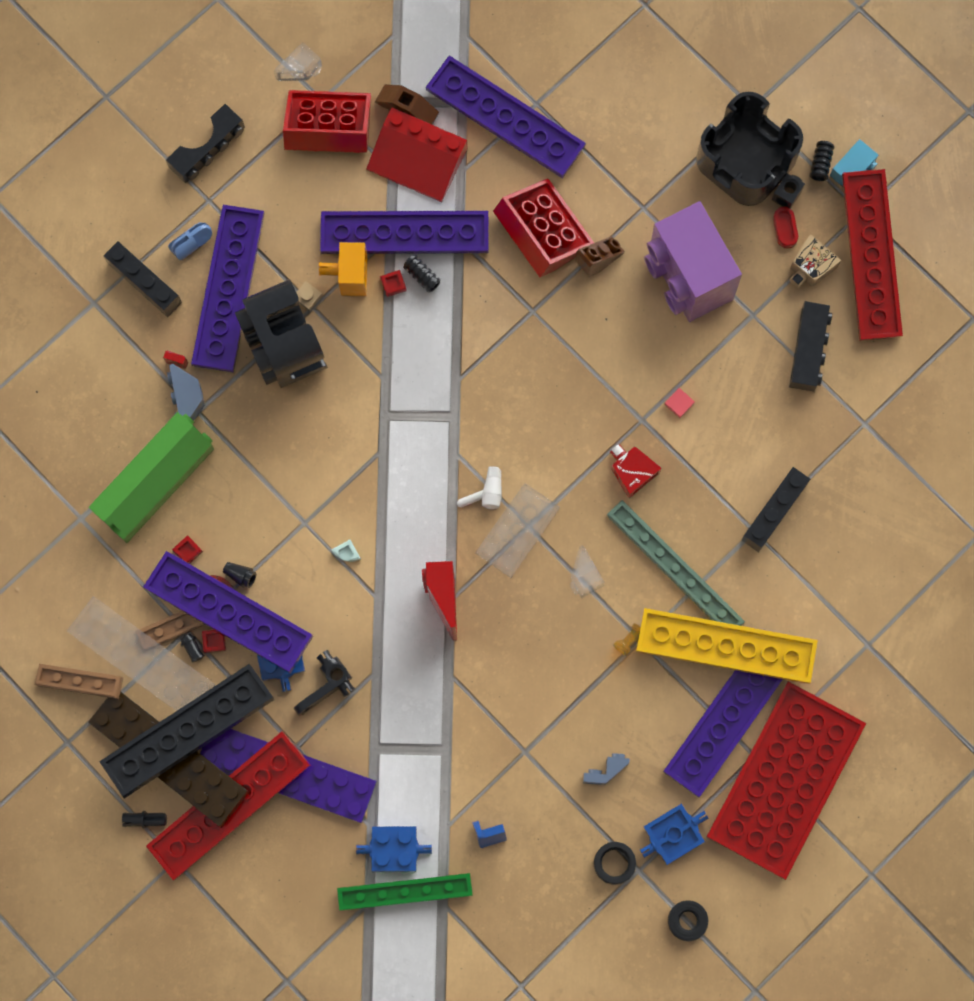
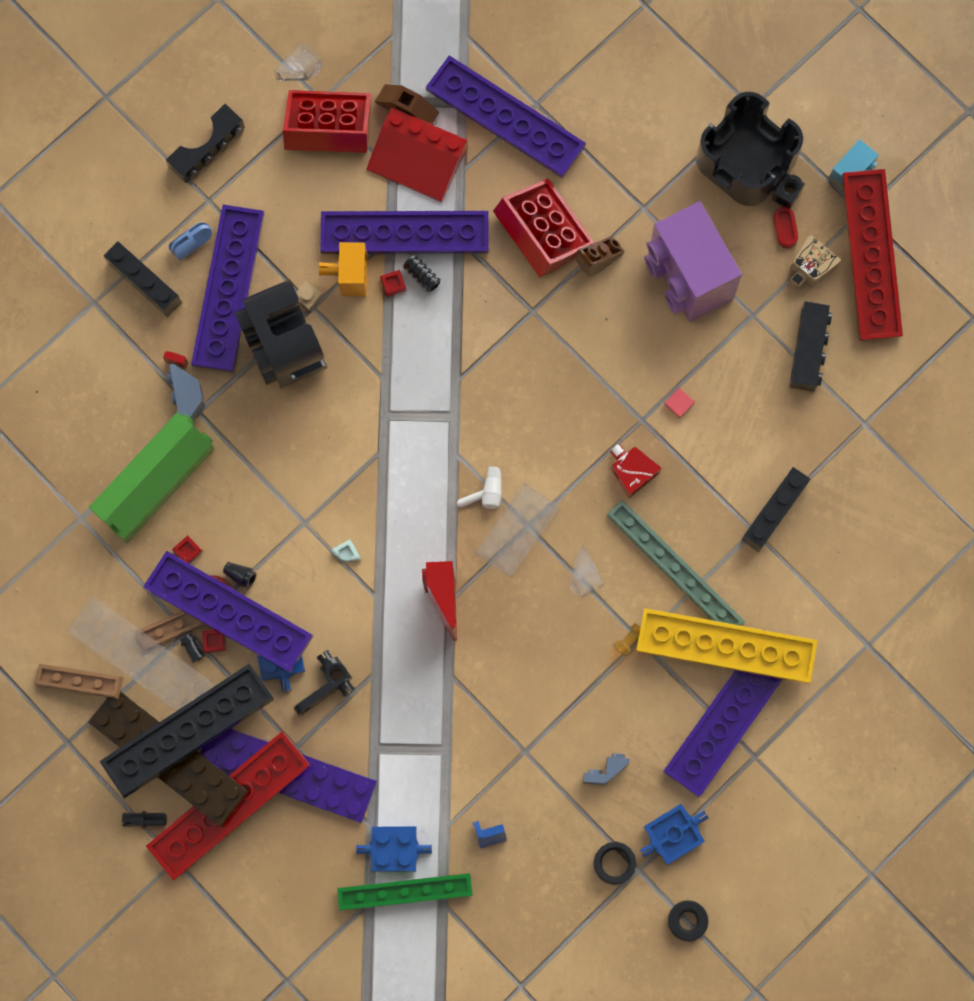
red plate [706,681,867,880] -> none
black piece [810,141,835,181] -> none

